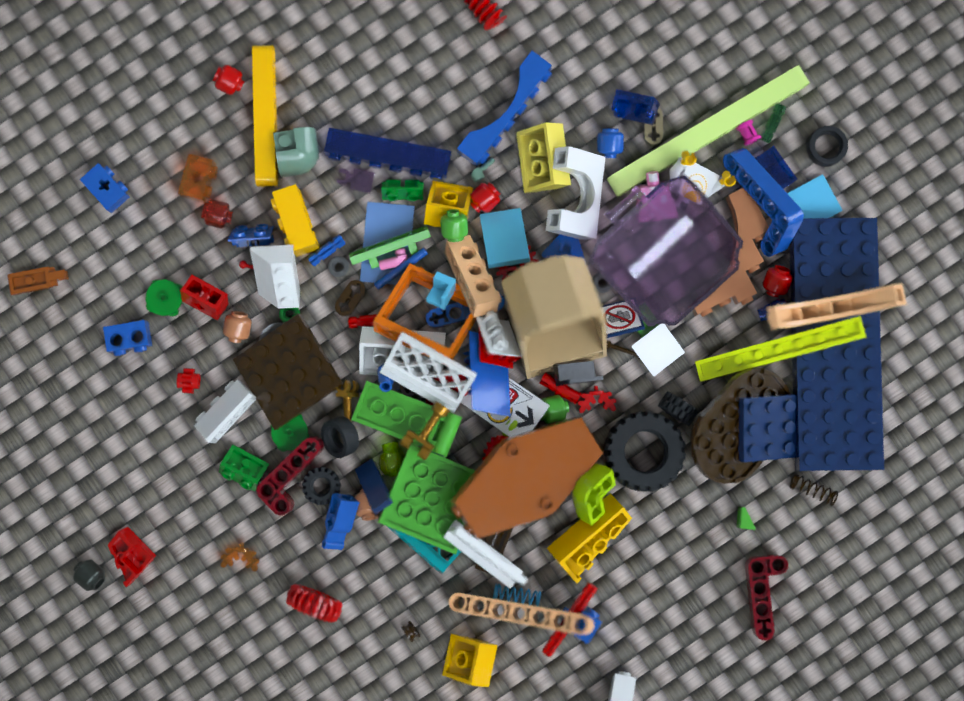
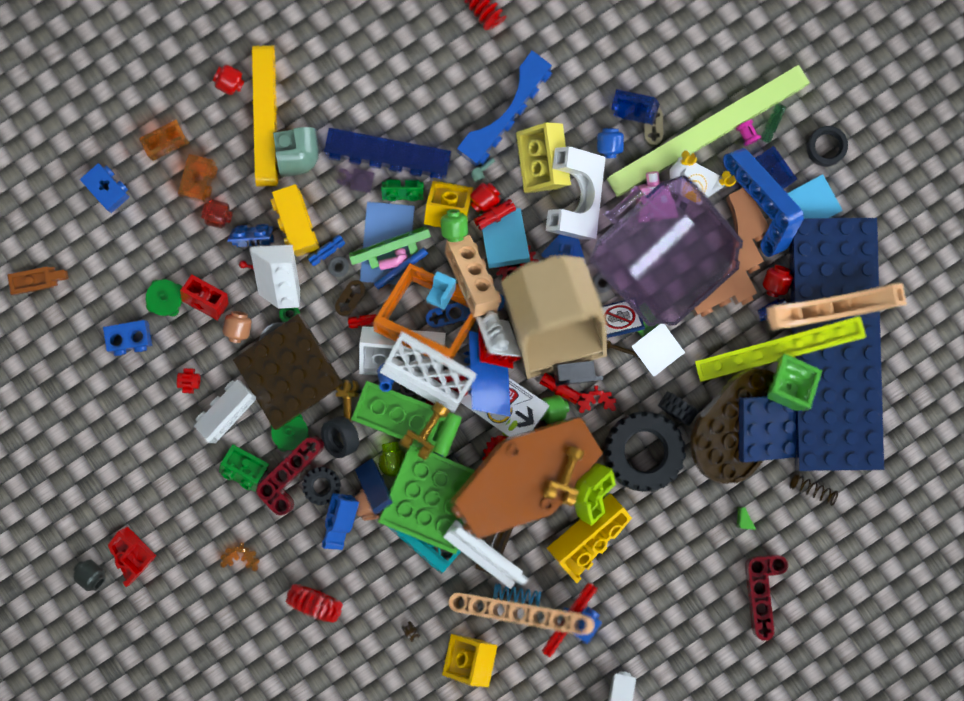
none -> clear orange brick [139,120,190,161]
none -> red pin [474,199,516,230]
none -> pearl gold bar [543,446,584,507]
none -> bright green brick [768,354,822,411]

